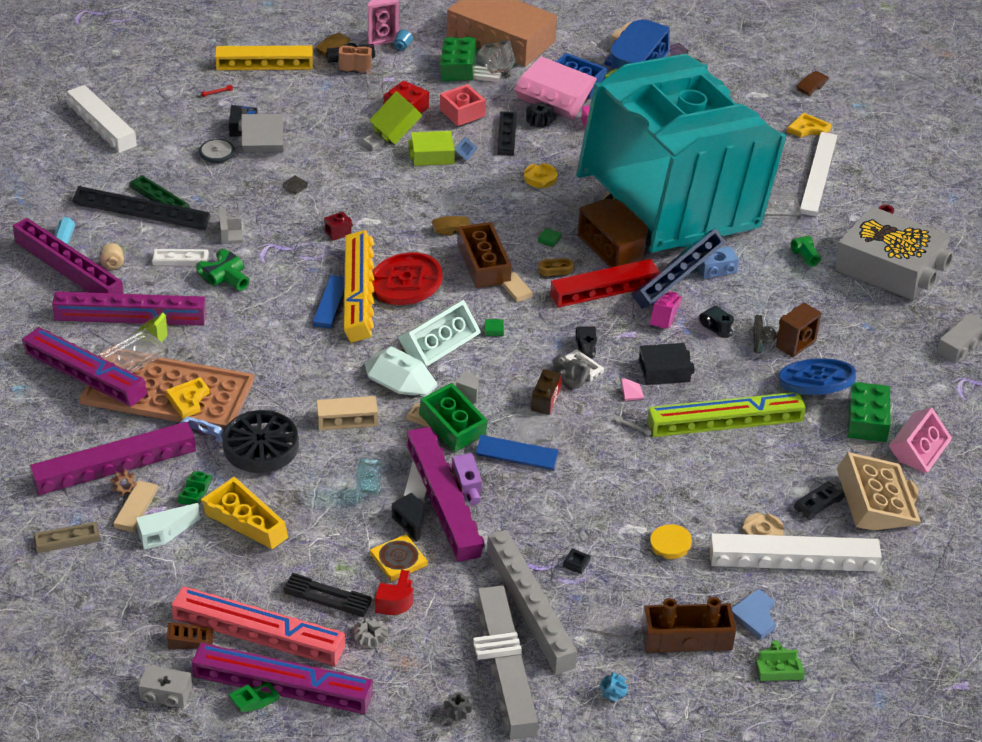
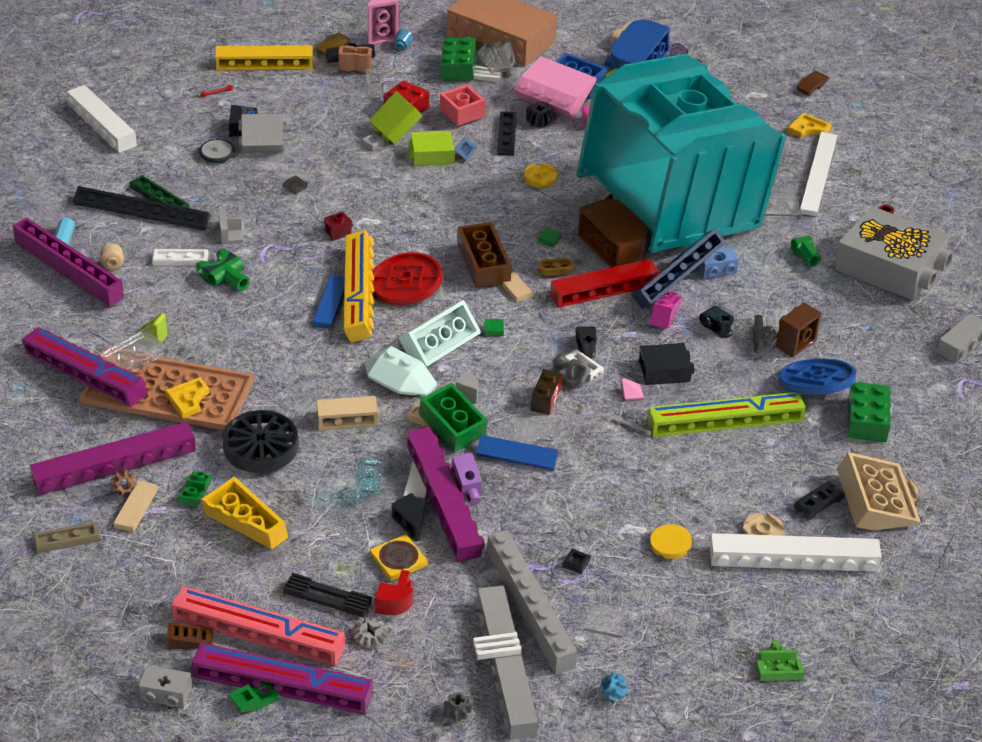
magenta brick [52,291,207,326] -> none
light aqua slope [136,503,200,549] -> none
light blue piece [180,416,224,442] -> none
pearl gold slope [432,216,471,236] -> none
reddish brown piece [641,597,736,653] -> none
medium blue tile [732,589,776,640] -> none
bright pink slope [889,407,952,473] -> none

